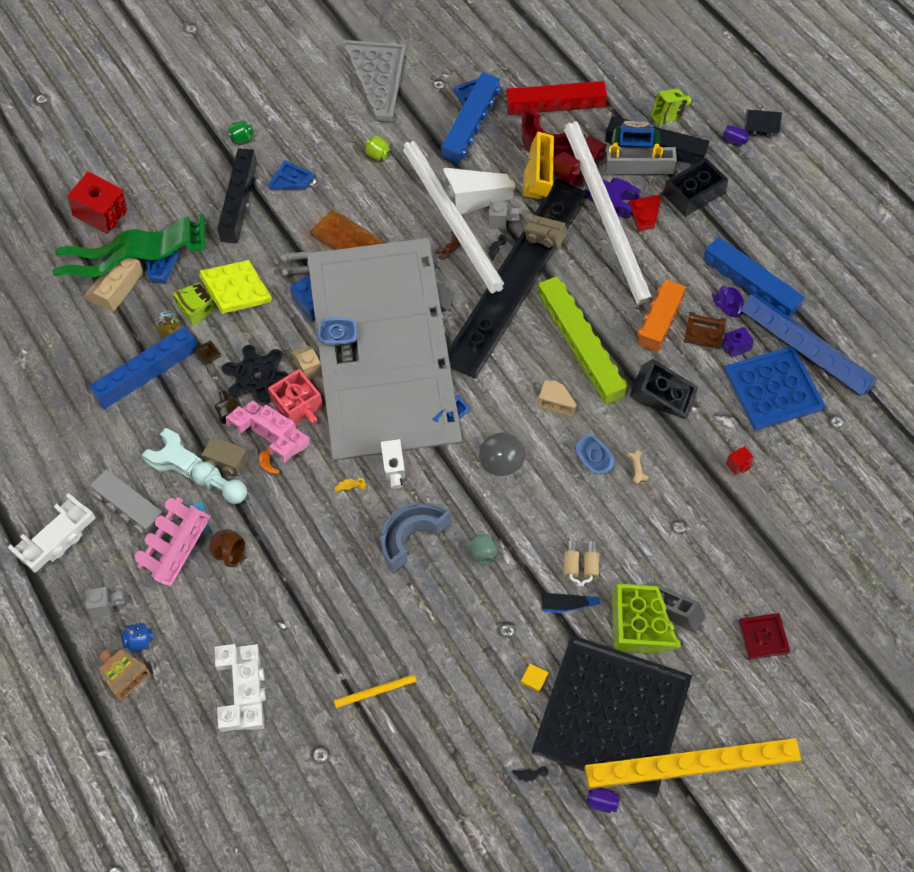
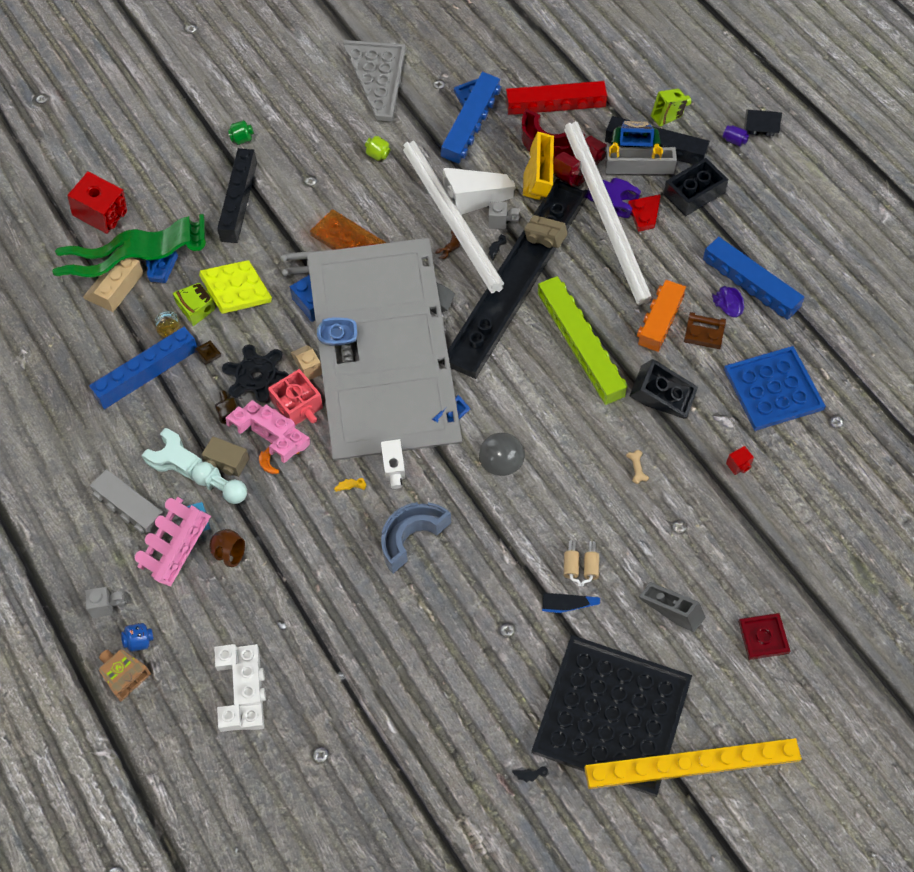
white bracket [8,493,95,573] -> none
blue wing [267,160,314,190] -> none
yellow bar [334,674,417,708] -> none
sand green head [469,533,498,565] -> none
yellow tile [520,664,549,693] -> none
tan slope [538,380,576,417] -> none
medium blue piece [576,434,616,474] -> none
dark purple brick [586,788,620,813] -> none
lime wedge [612,584,681,654] -> none
dark purple brick [722,326,754,358] -> none
blue brick [741,294,878,395] -> none

